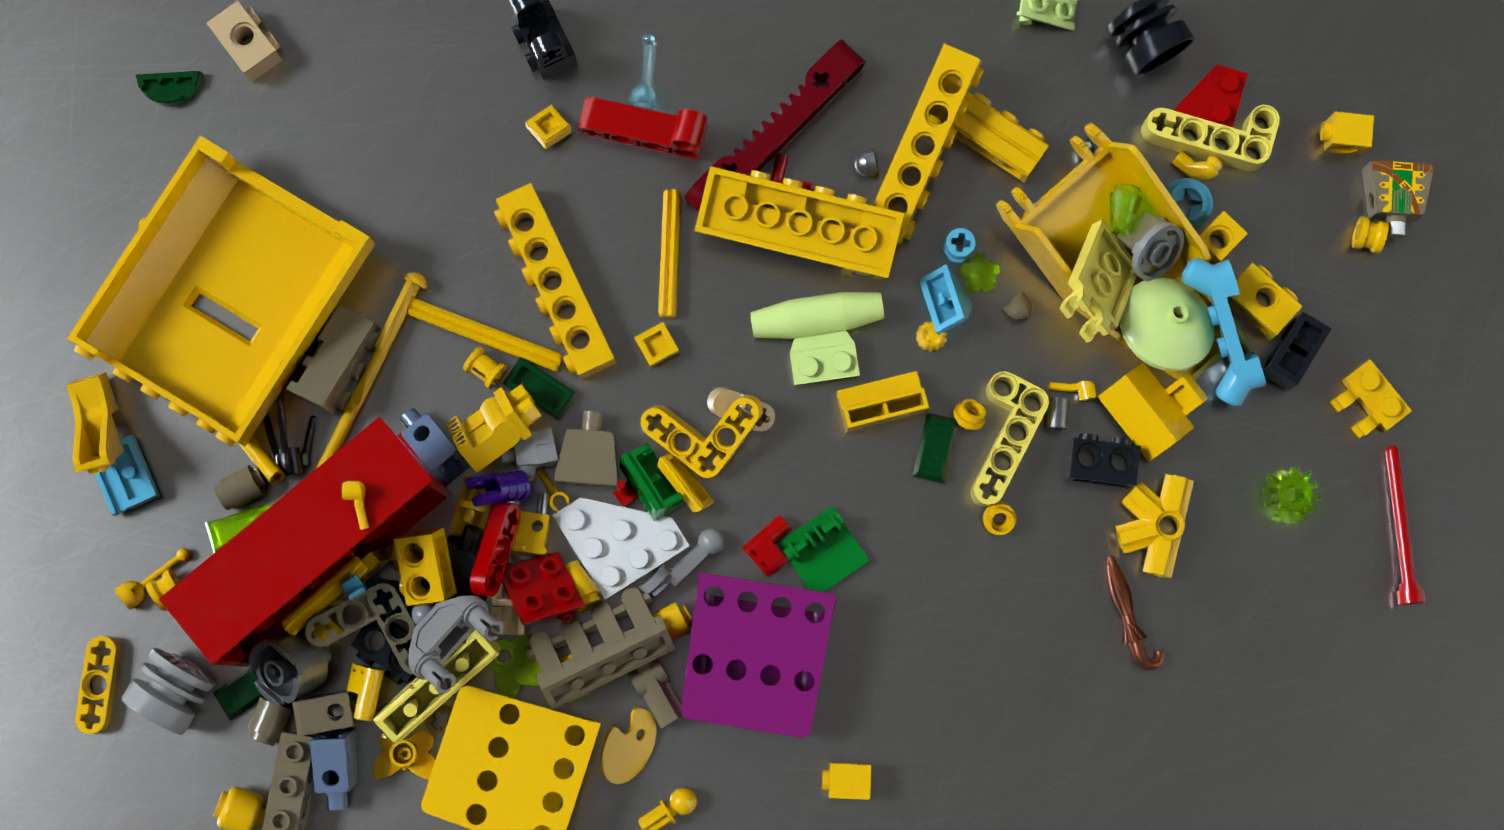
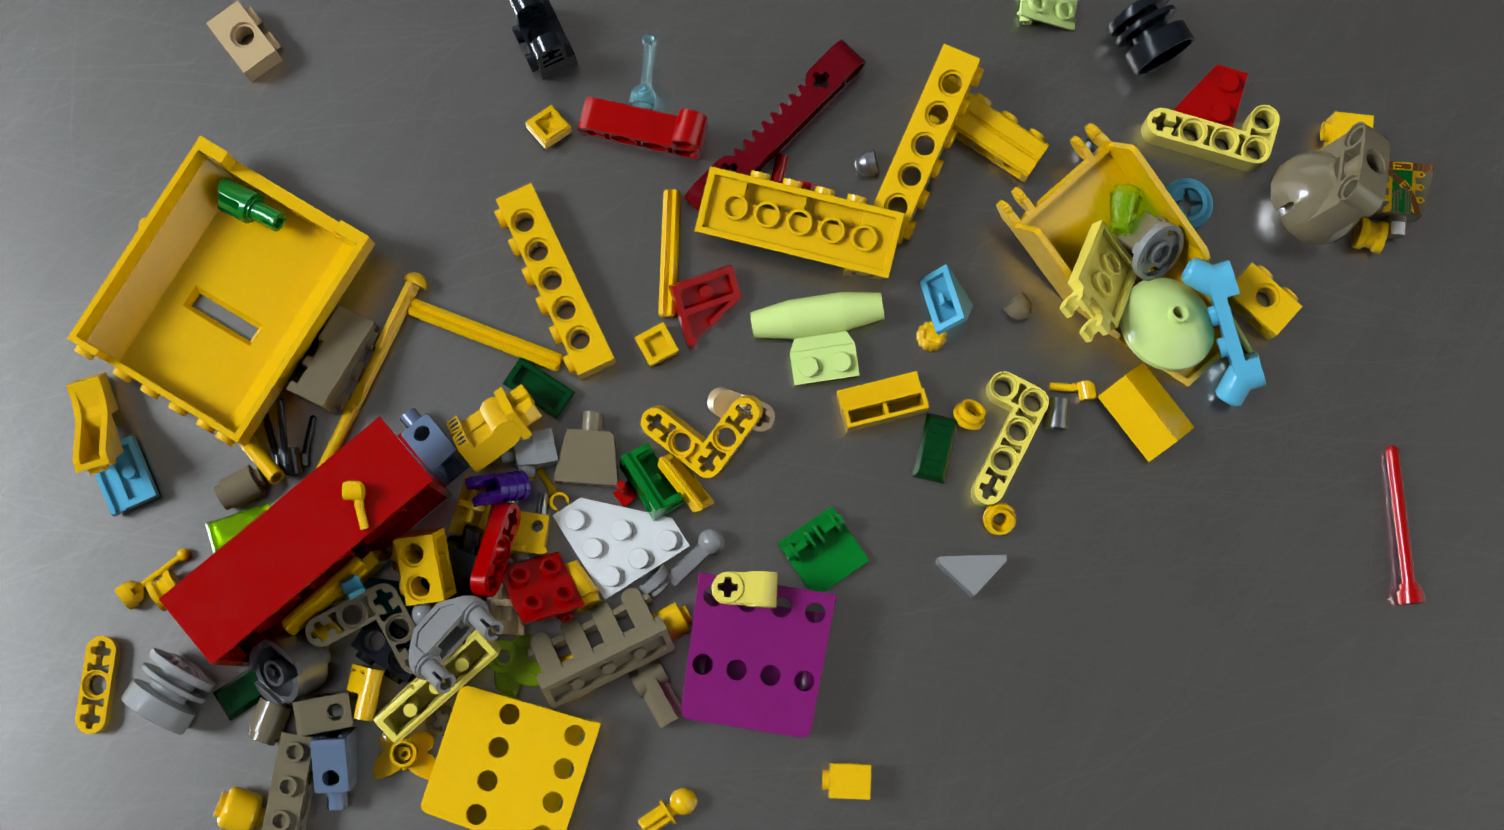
dark green tile [136,71,203,107] -> none
yellow bush [462,346,507,389] -> none
yellow piece [600,707,656,784] -> none
red piece [742,515,792,577] -> none
medium azure bush [943,228,975,264] -> none
clear neon green plant [959,253,1000,292] -> none
black brick [1065,433,1141,489] -> none
copper piece [1106,556,1165,670] -> none
yellow piece [1115,474,1194,579] -> none
yellow plate [1165,372,1208,416] -> none
yellow arm [1172,151,1223,180] -> none
yellow brick [1200,211,1248,265] -> none
black brick [1262,311,1332,390] -> none
clear neon green gear [1262,466,1321,523] -> none
yellow plate [1330,359,1412,438] -> none
none -> green arm [217,178,286,232]
none -> red wing [668,265,742,347]
none -> light yellow piece [711,571,778,608]
none -> light grey slope [936,554,1007,597]
none -> dark tan piece [1271,122,1390,246]

